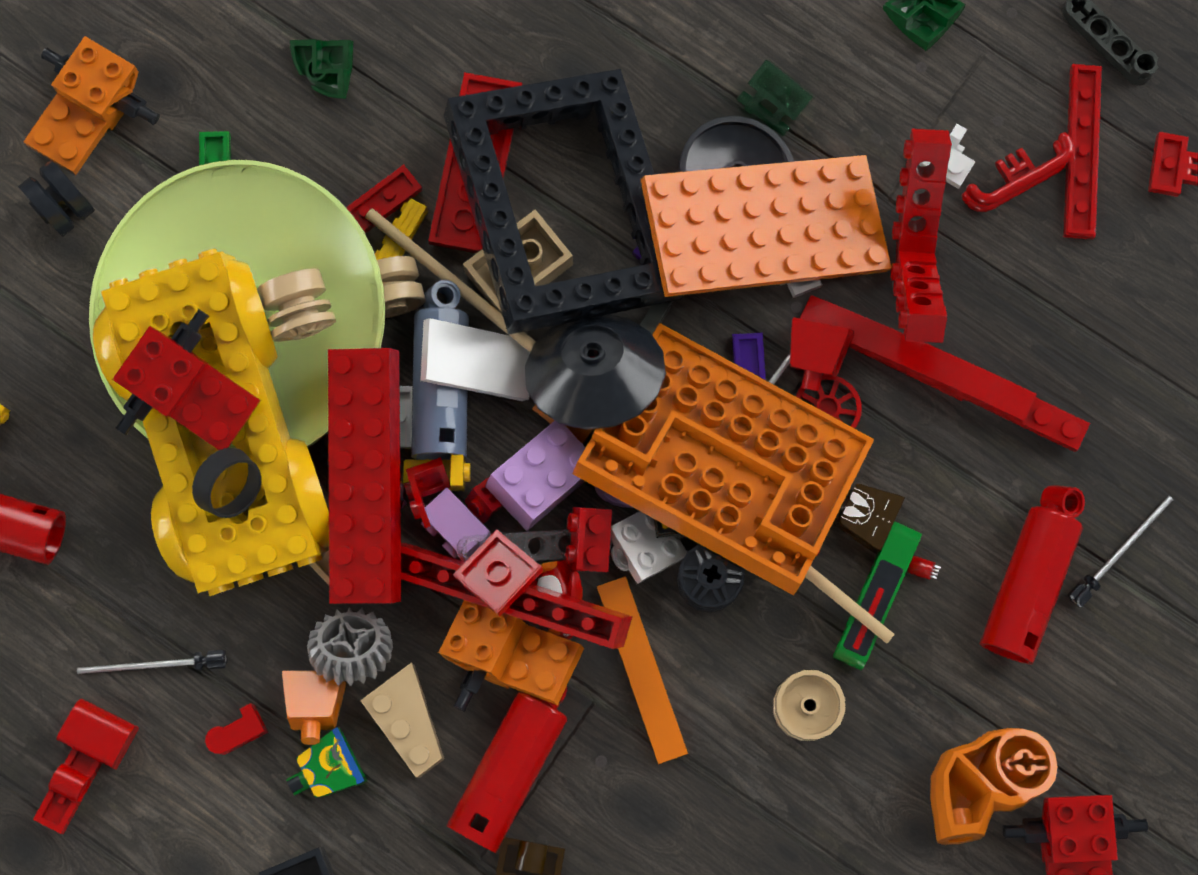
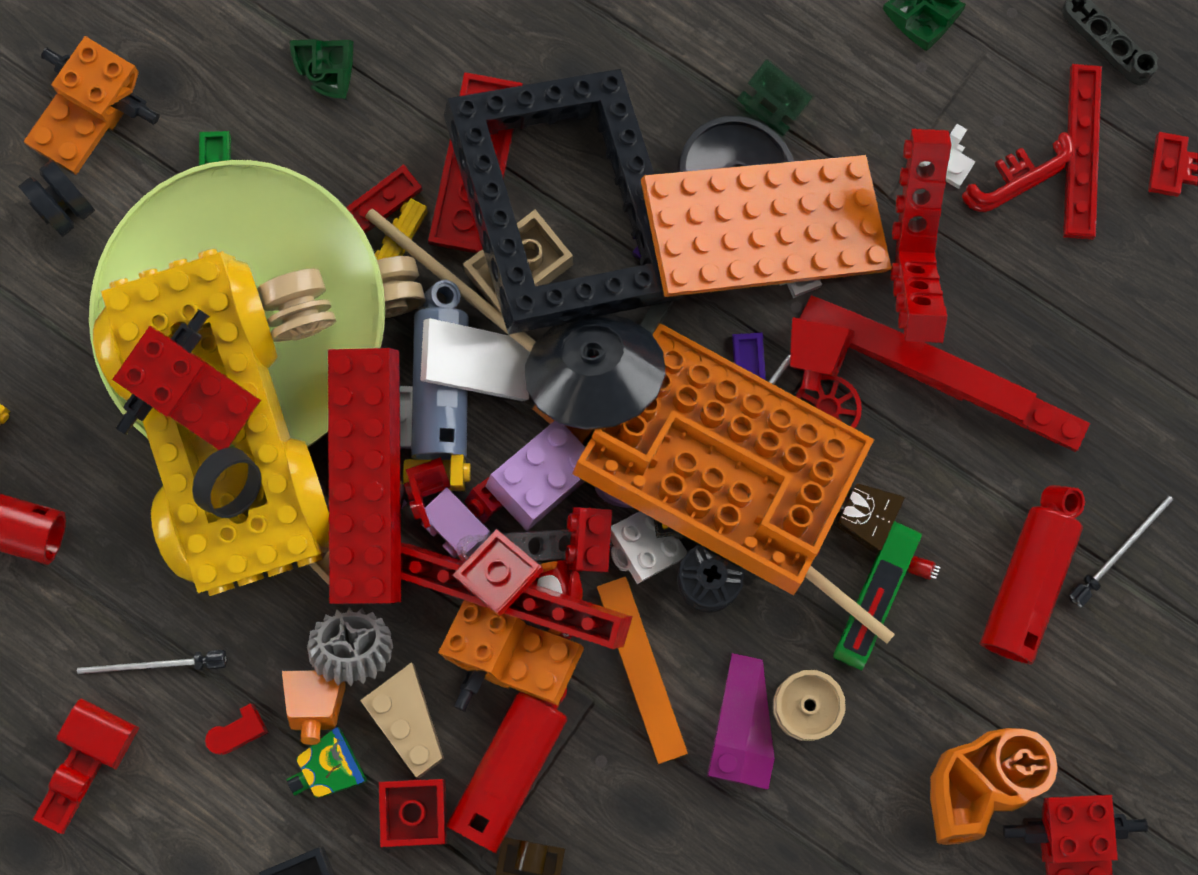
none -> red brick [379,779,447,847]
none -> magenta wedge [707,653,775,790]

